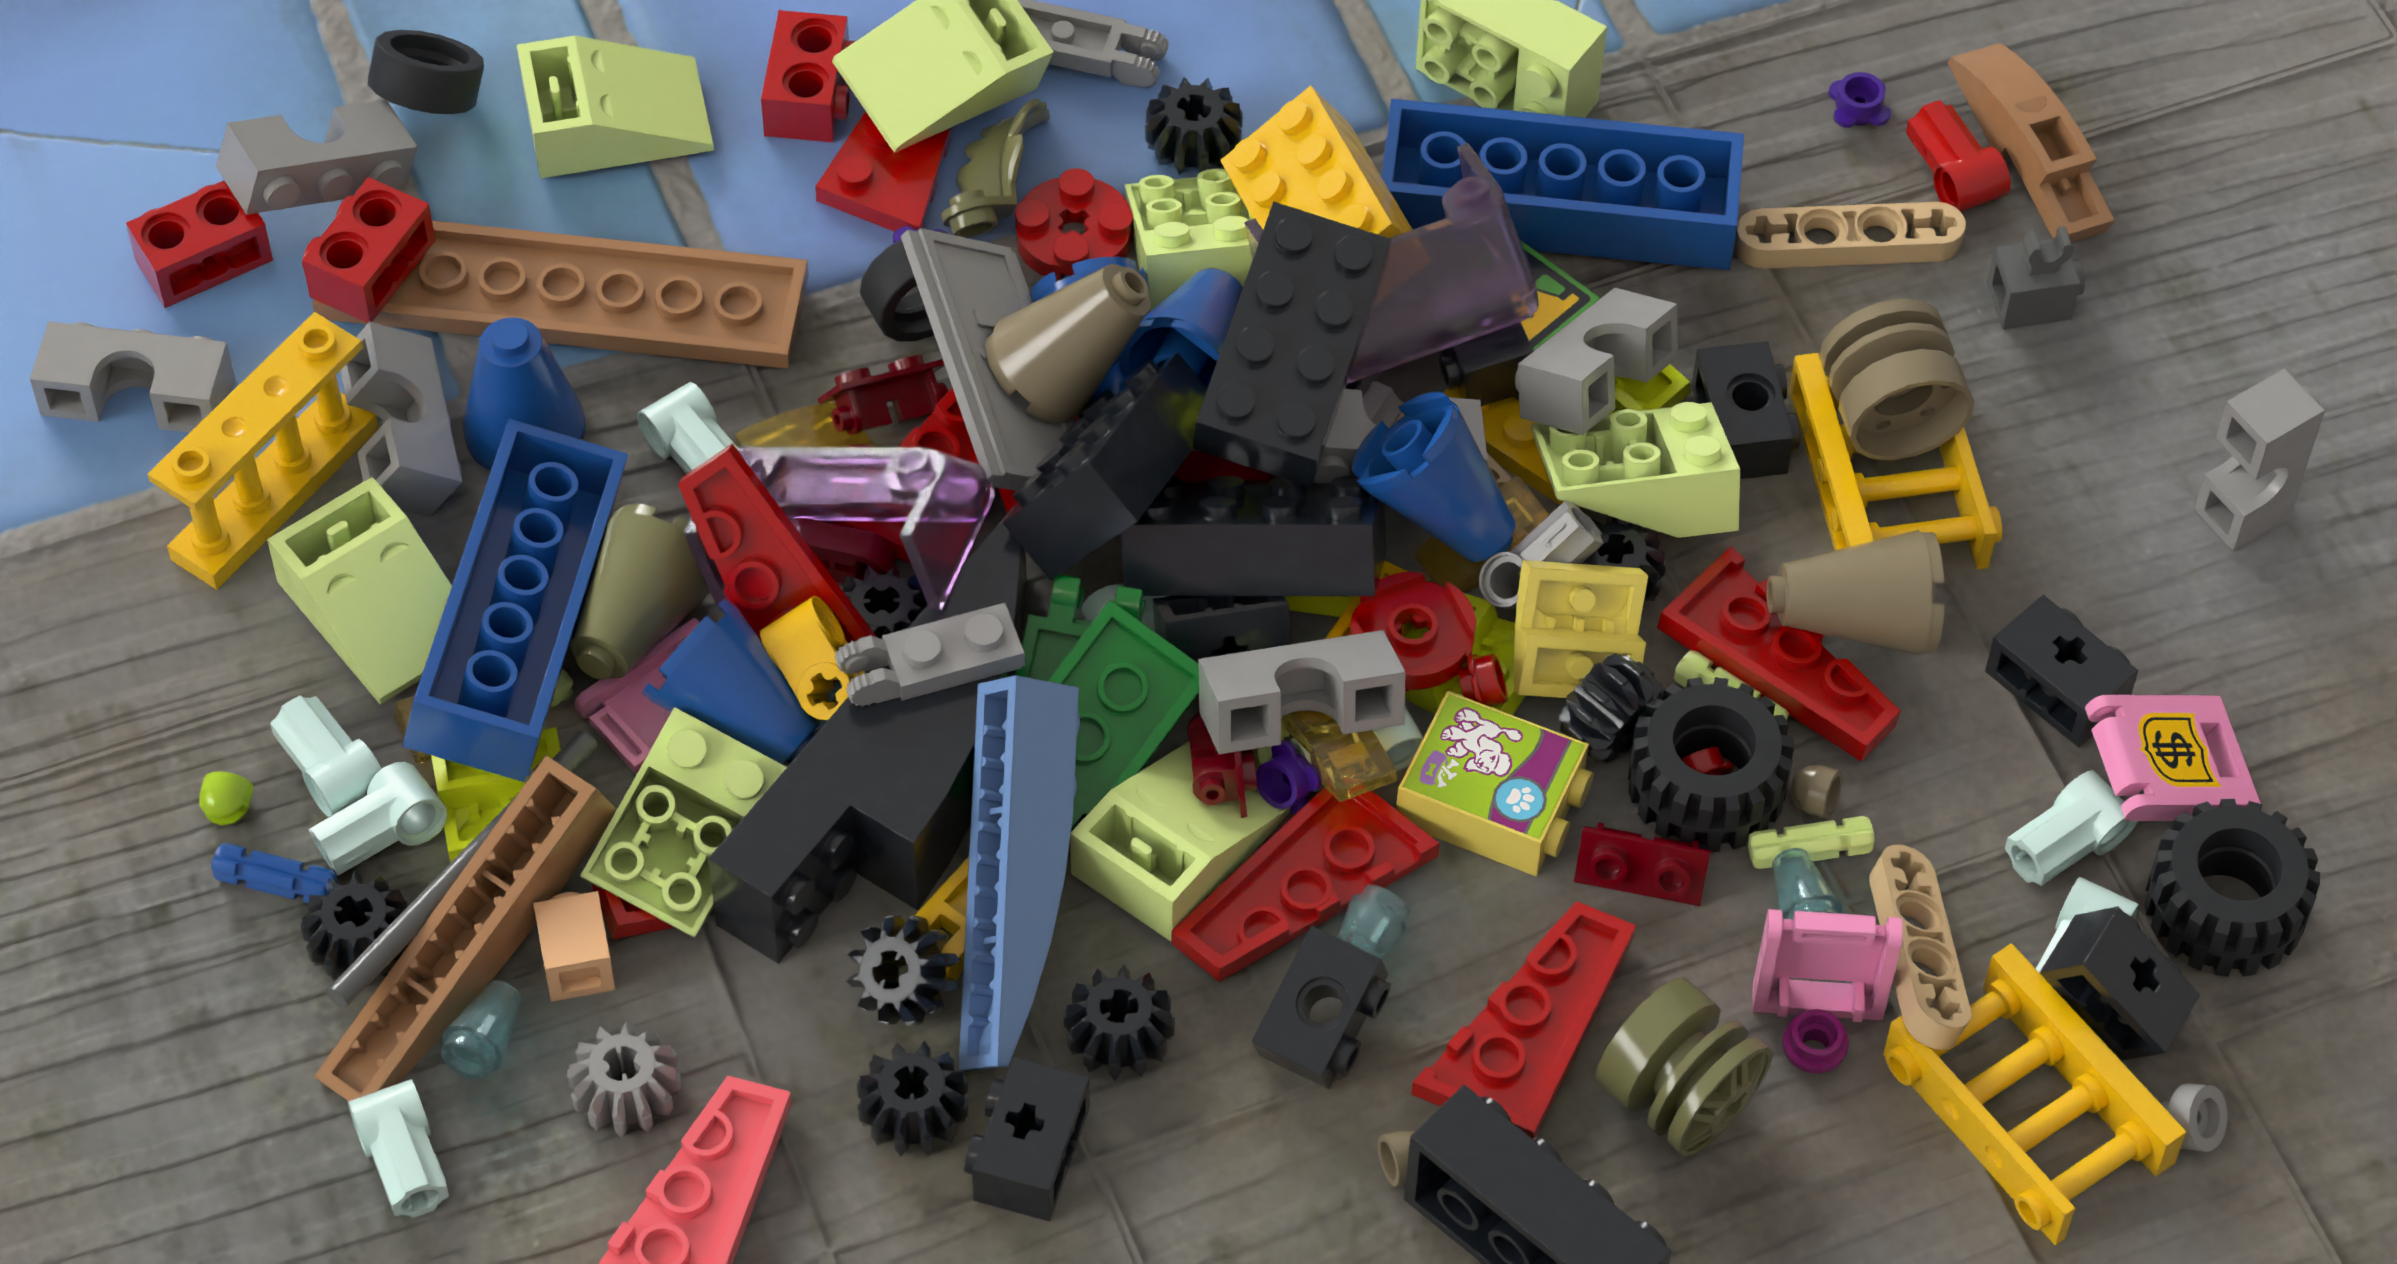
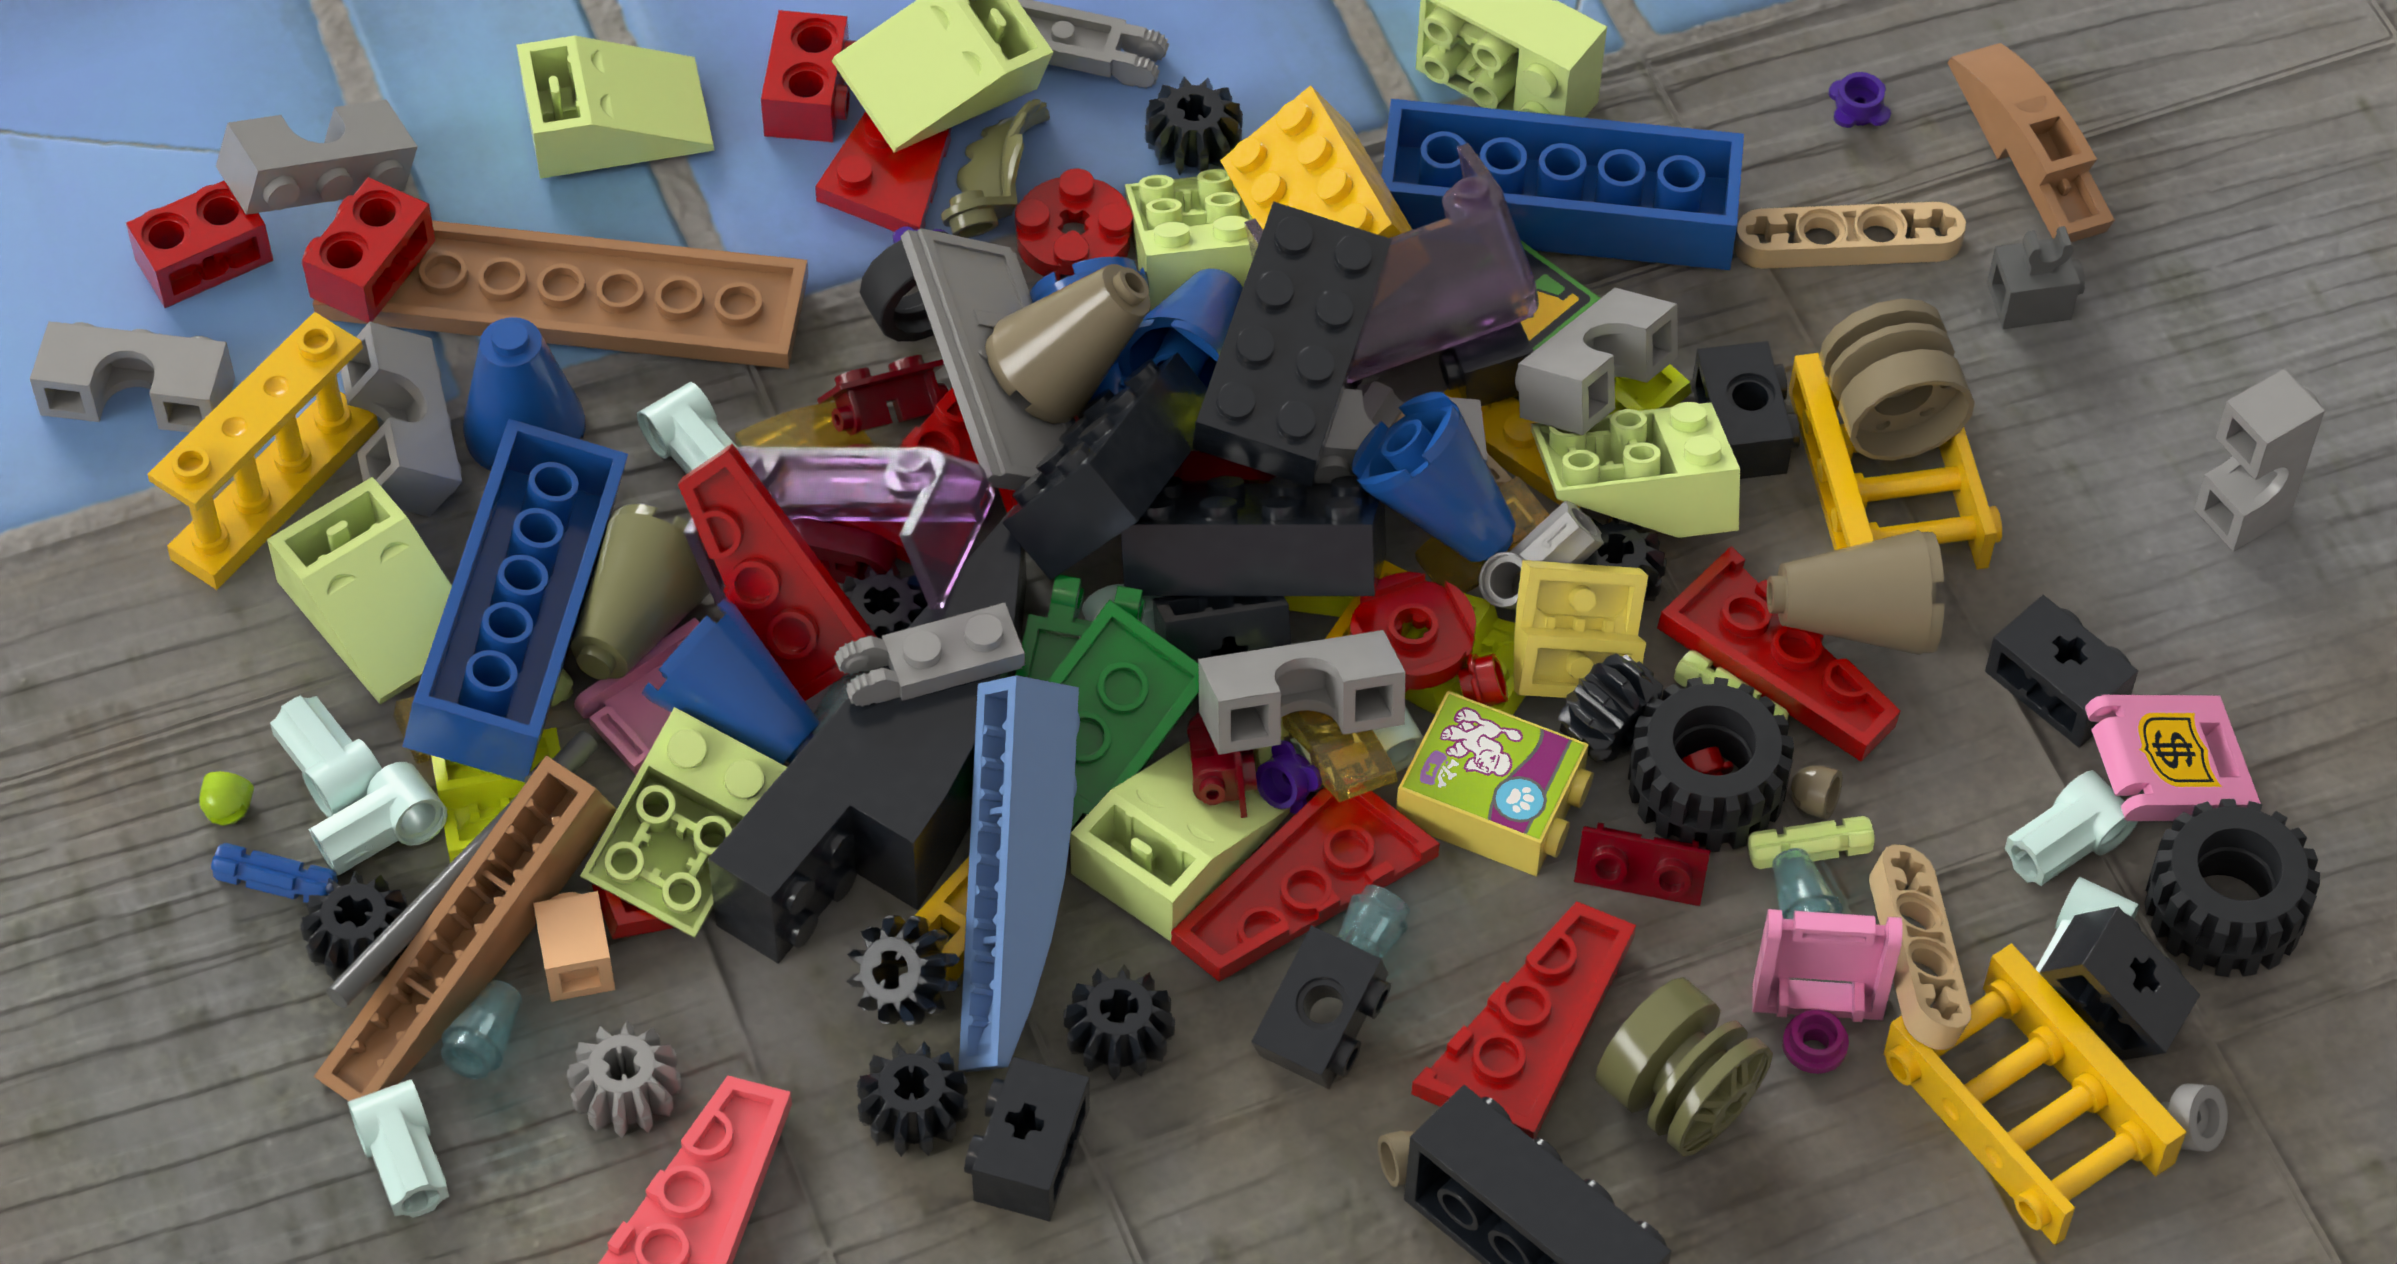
black tyre [368,30,484,115] -> none
yellow piece [760,596,866,720] -> none
red piece [1906,100,2011,212] -> none

